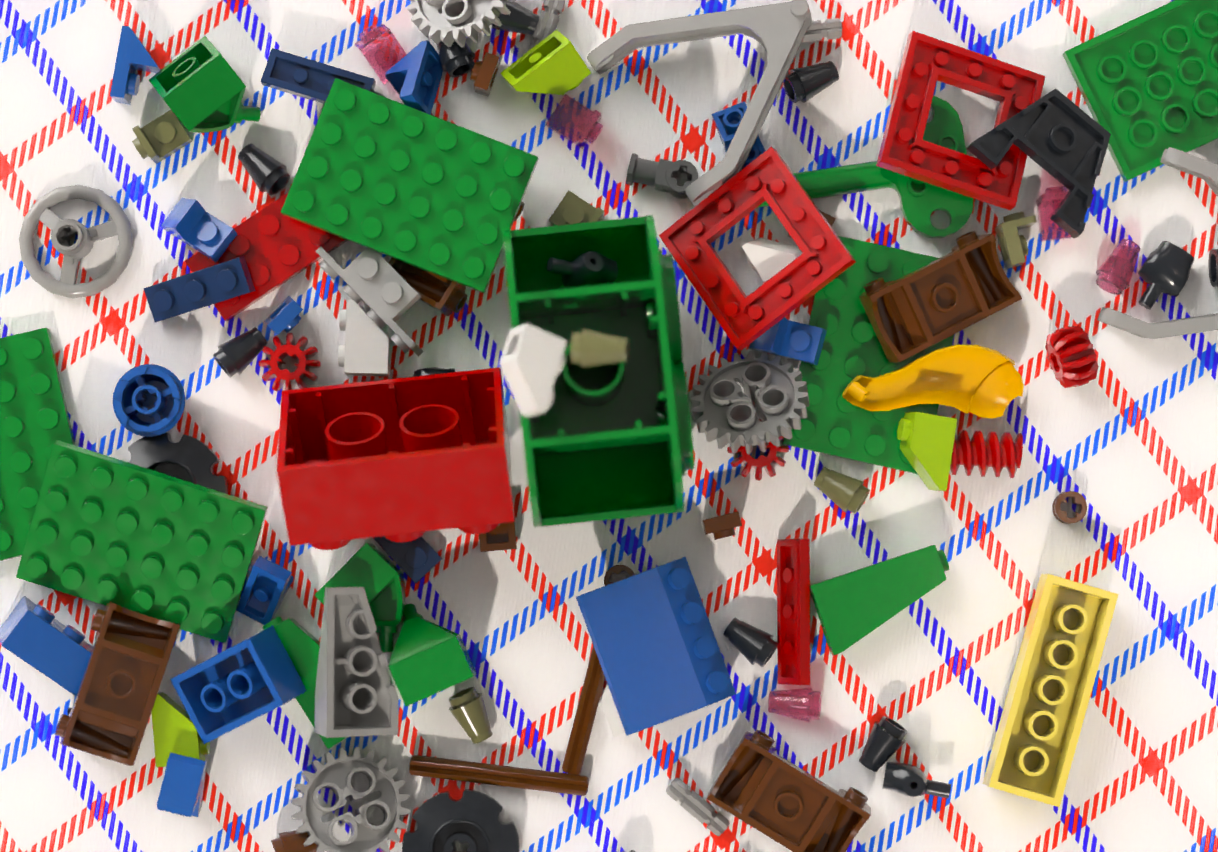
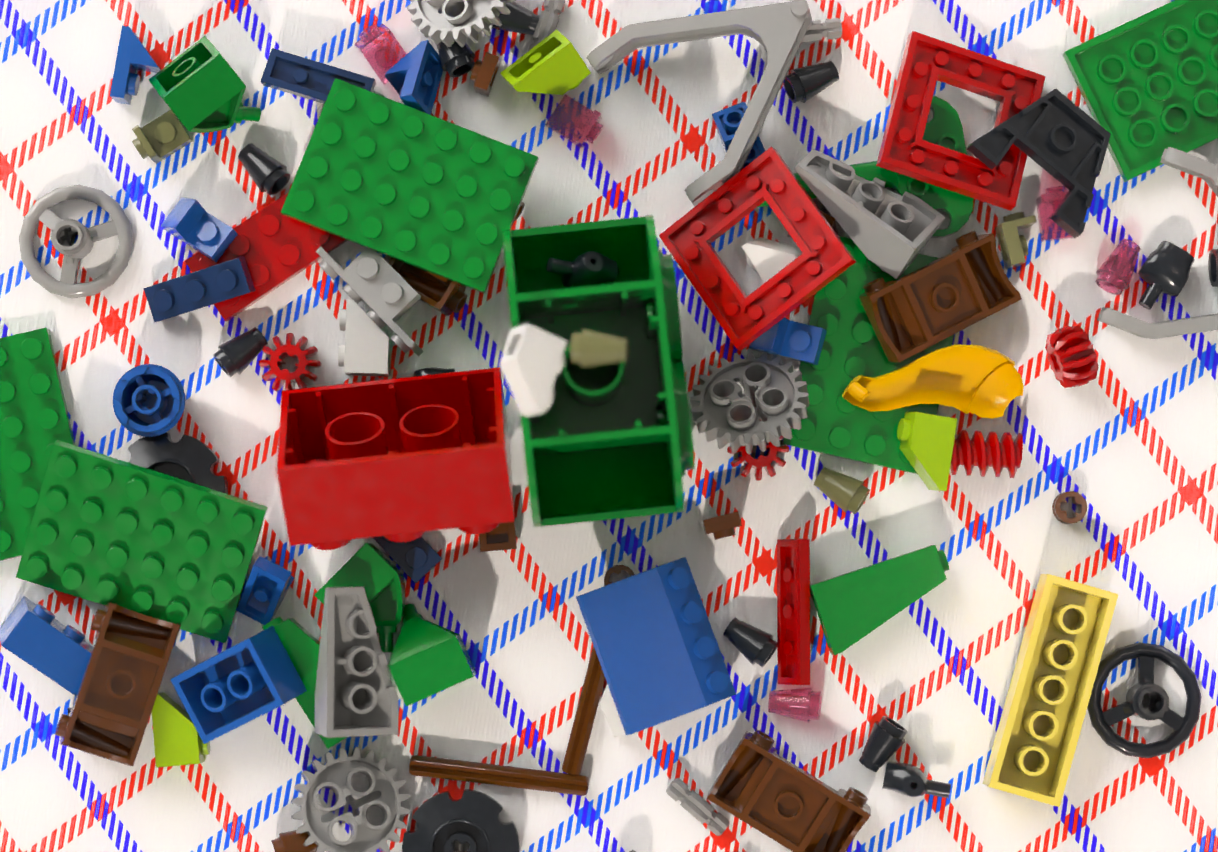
blue slope [157,753,206,817] -> none
blue plate [264,296,303,335] -> none
olive cone [448,687,493,744] -> none
olive bracket [549,190,604,226] -> none
dark grey connector [626,153,698,199] -> none
none -> light grey wedge [794,149,946,279]
none -> black piece [1087,642,1202,759]

